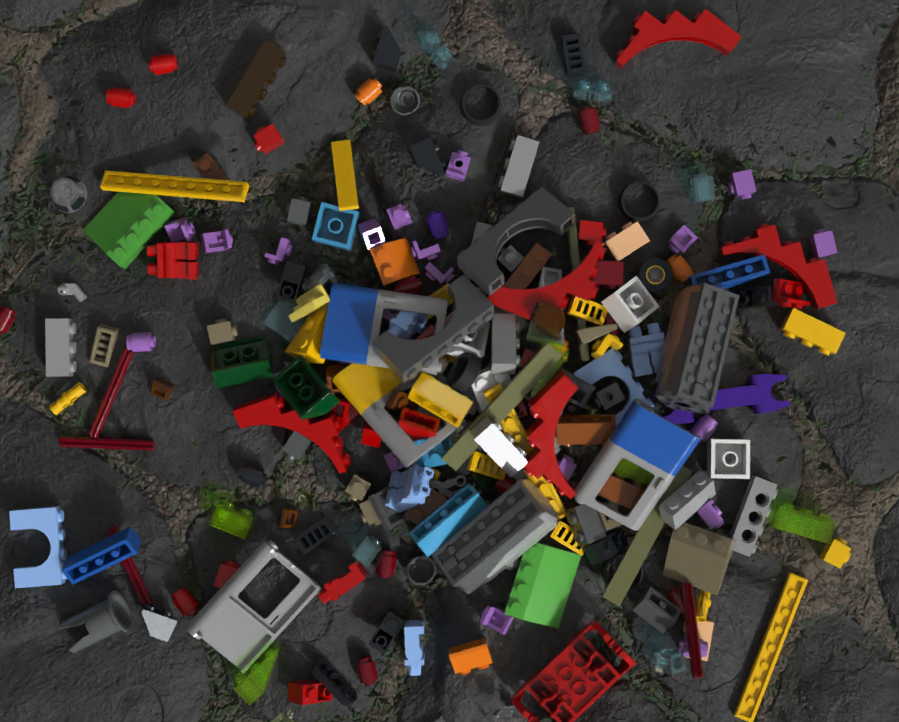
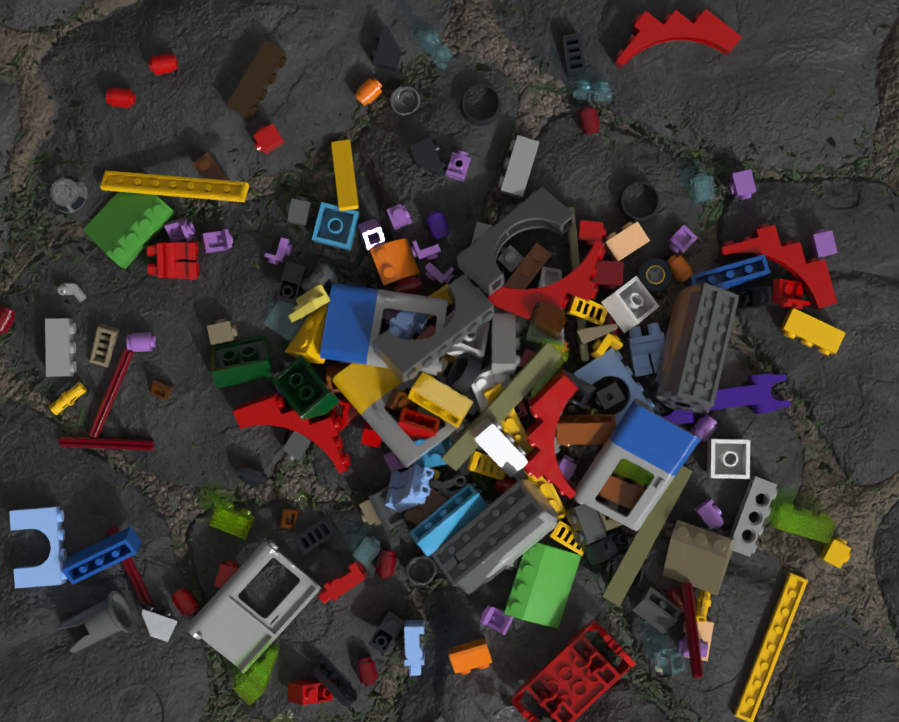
dark tan brick [345,473,372,502] -> none
light grey brick [659,470,716,530] -> none

